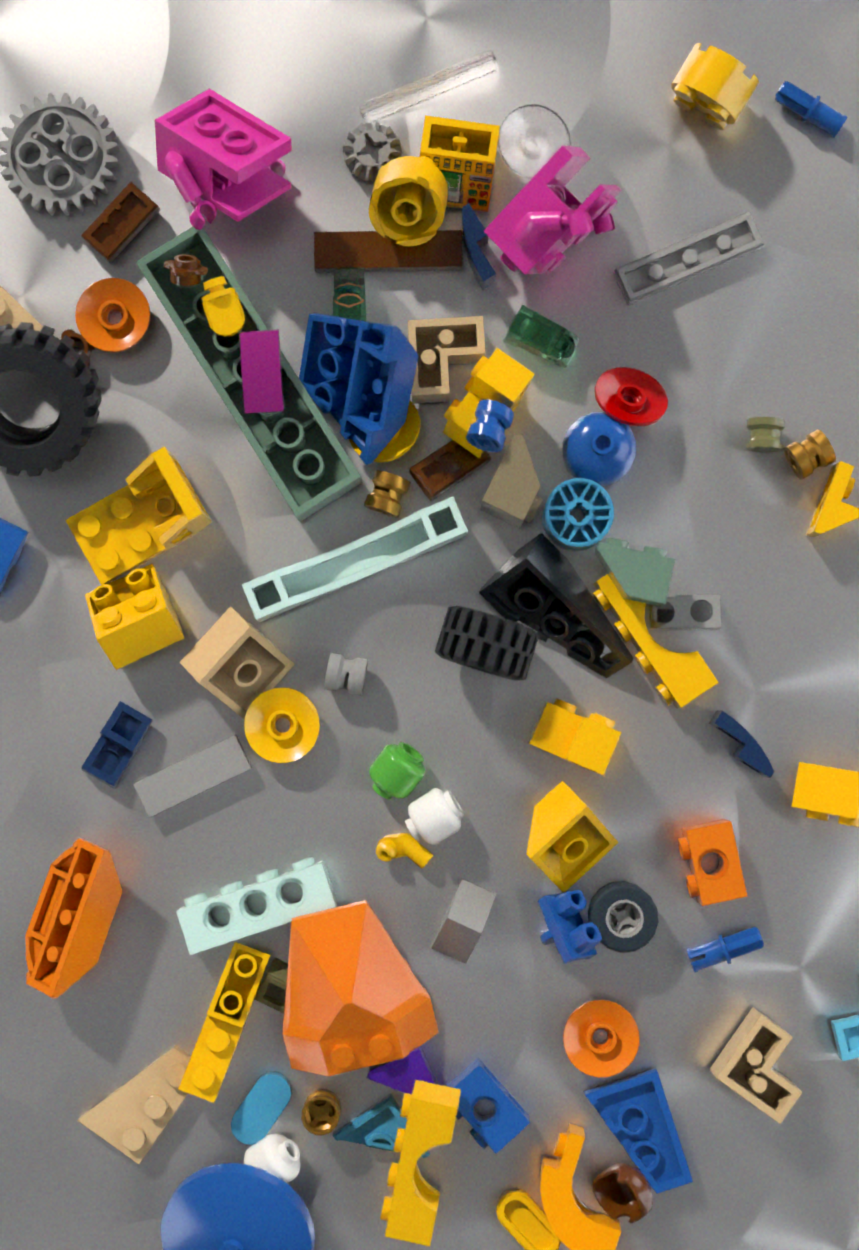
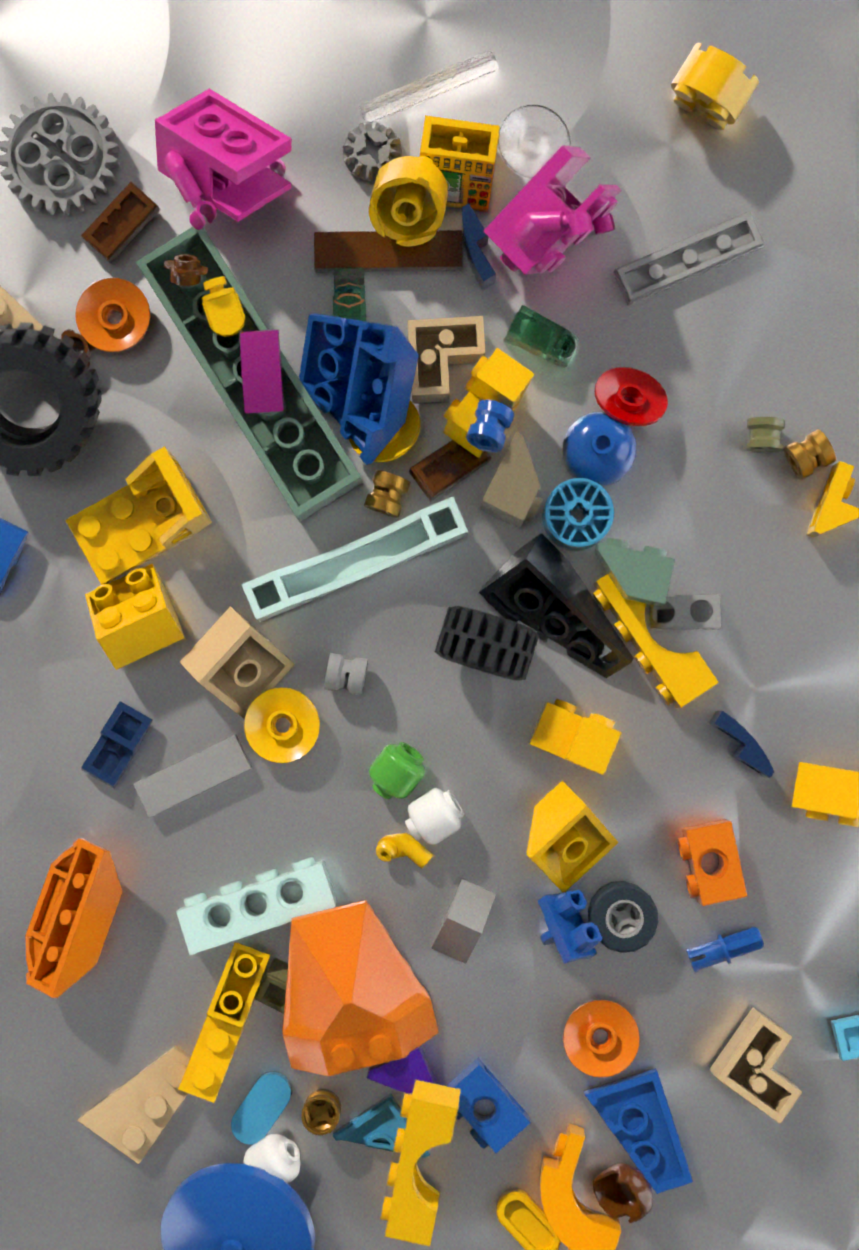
blue axle [775,81,848,138] -> none

